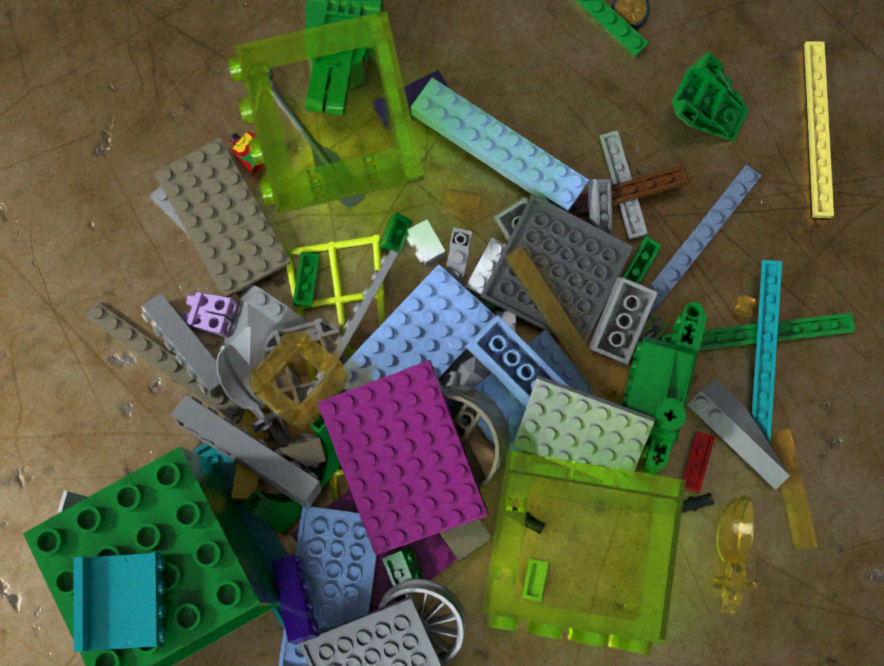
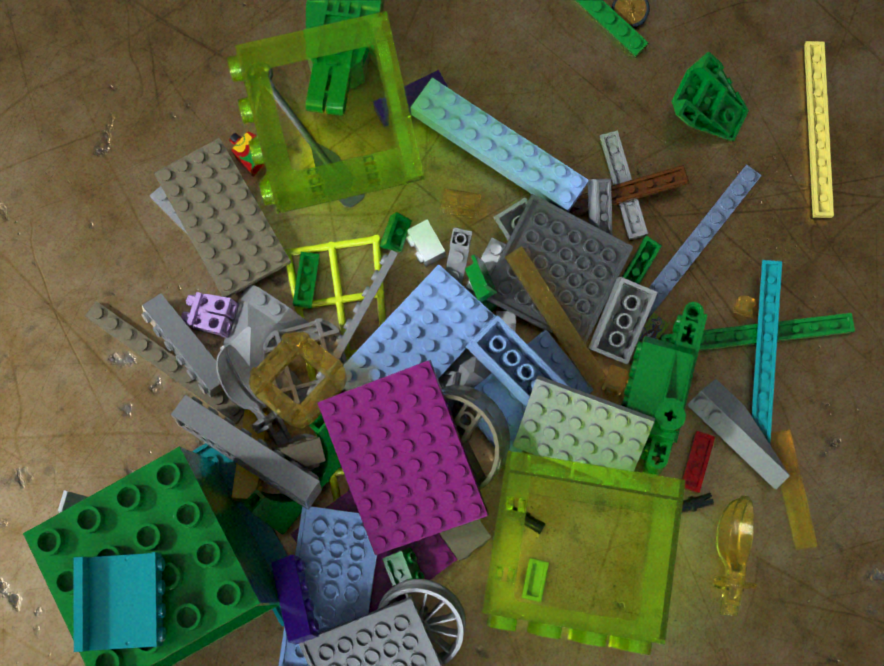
none -> green panel [465,254,497,302]

